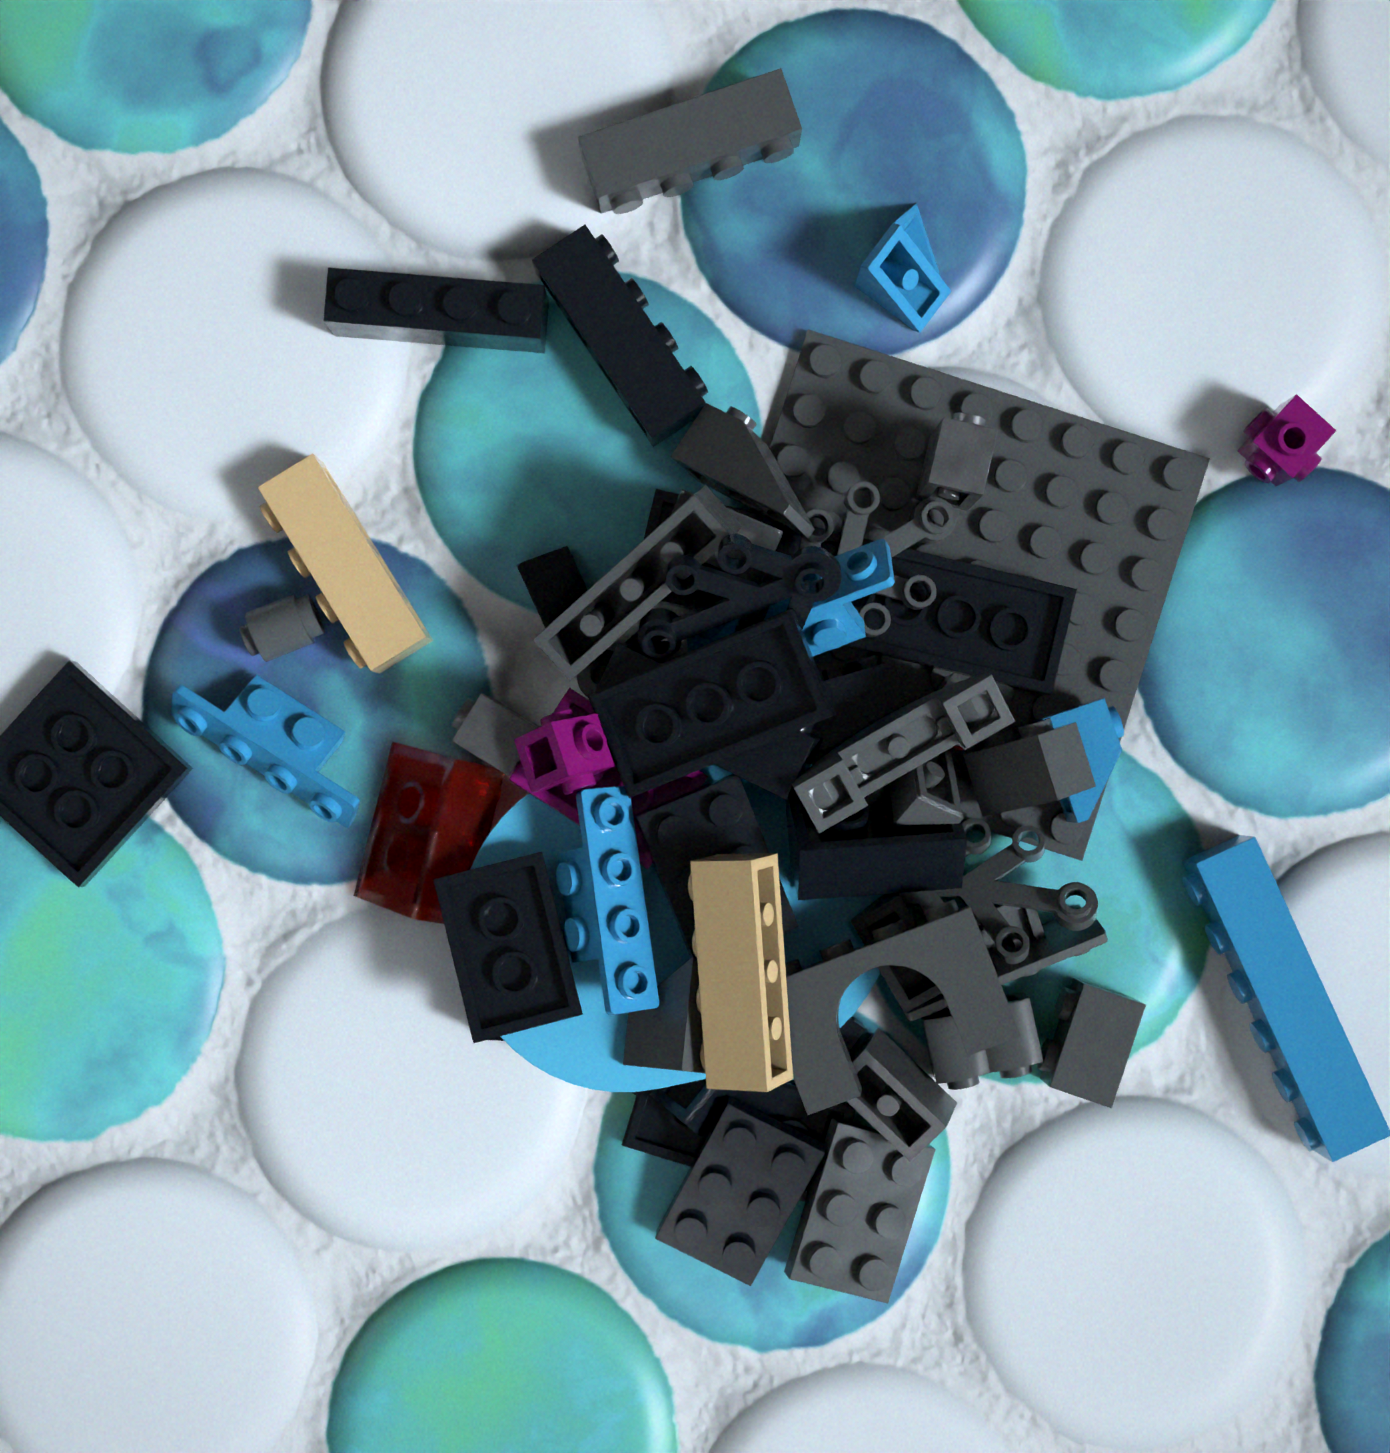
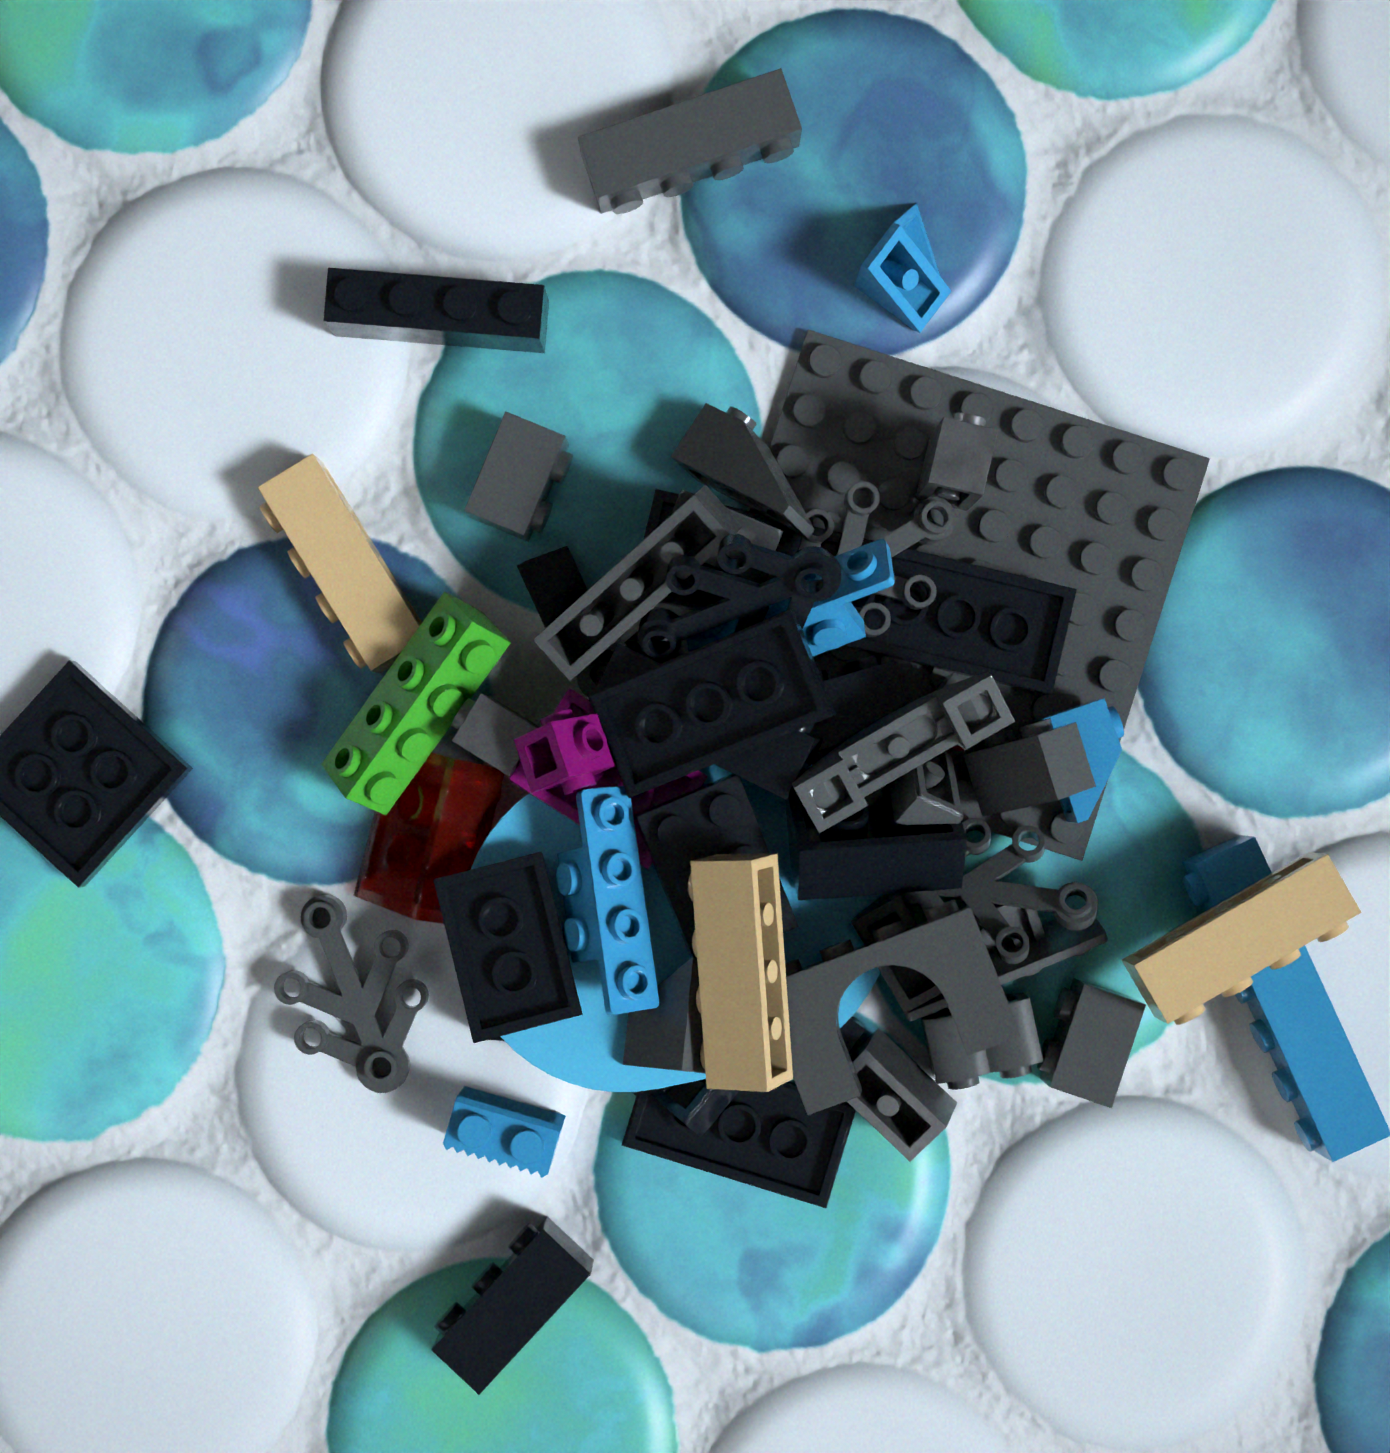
dark azure bracket [171,675,360,828] -> none
dark grey brick [239,594,325,662] -> none
black brick [532,224,708,447] -> none
black plate [655,1096,825,1286] -> none
dark grey plate [784,1117,936,1304] -> none
magenta brick [1237,394,1337,486] -> none
none -> dark grey plant [274,894,429,1093]
none -> bright green brick [321,591,511,815]
none -> black brick [431,1216,594,1395]
none -> dark azure brick [443,1086,566,1178]
none -> dark grey brick [464,411,573,542]
none -> tan brick [1122,852,1362,1025]

